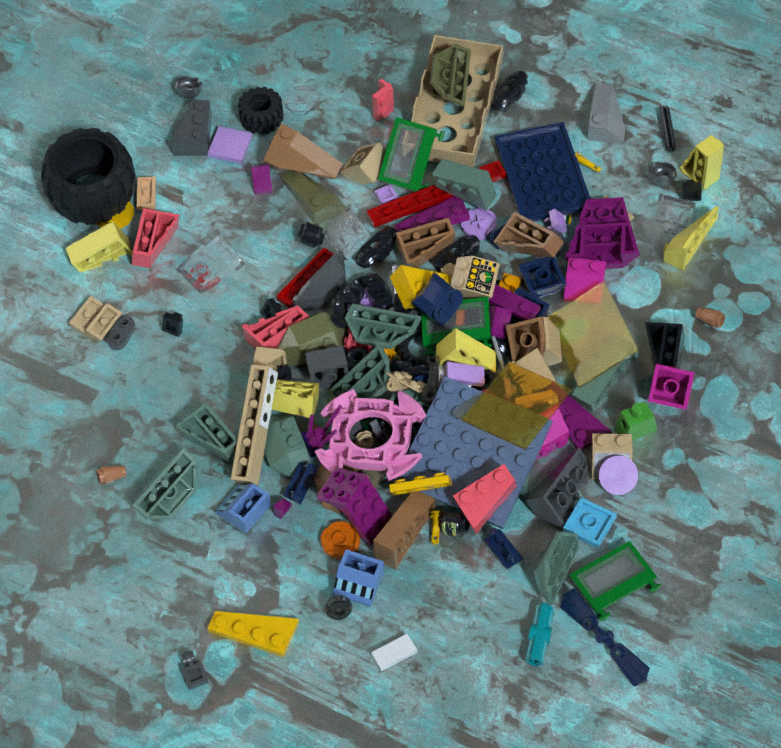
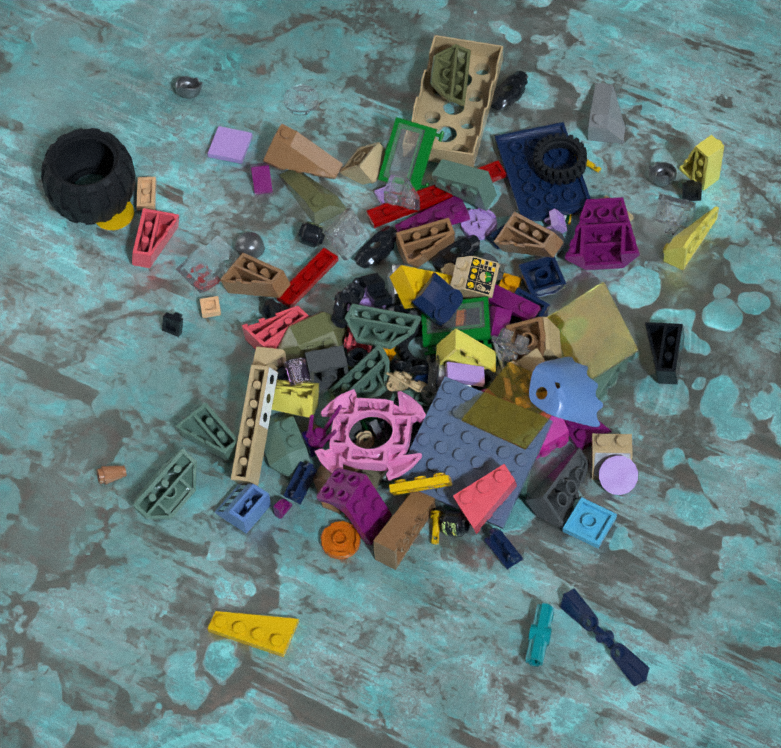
light yellow wedge [66,221,133,273] -> none
tan slope [69,296,122,341] -> none
dark grey plate [107,316,135,350] -> none
dark grey wedge [171,100,212,156] -> none
dark grey plate [181,650,209,690] -> none
black tyre [238,87,284,134] -> none
dark grey wedge [292,250,347,311] -> none
clear smoke cone [325,593,352,620] -> none
medium blue slope [332,550,385,607] -> none
white tile [371,634,417,672] -> none
coral bracket [372,78,394,122] -> none
sand green wedge [533,531,580,605] -> none
dark pink slope [564,257,606,305] -> none
piece [569,541,661,621] -> none
bright green torso [615,402,657,441] -> none
dark pink slope [648,363,695,410] -> none
black axle [660,106,676,152] -> none
nougat cone [695,308,725,329] -> none
none -> light nougat plate [200,296,221,318]
none -> medium nougat wedge [220,253,291,298]
none -> flat silver hair [235,232,265,259]
none -> clear purple tile [283,358,311,386]
none -> clear slope [384,174,420,211]
none -> clear hips [491,328,530,362]
none -> medium blue piece [529,357,603,427]
none -> black tyre [533,133,587,185]

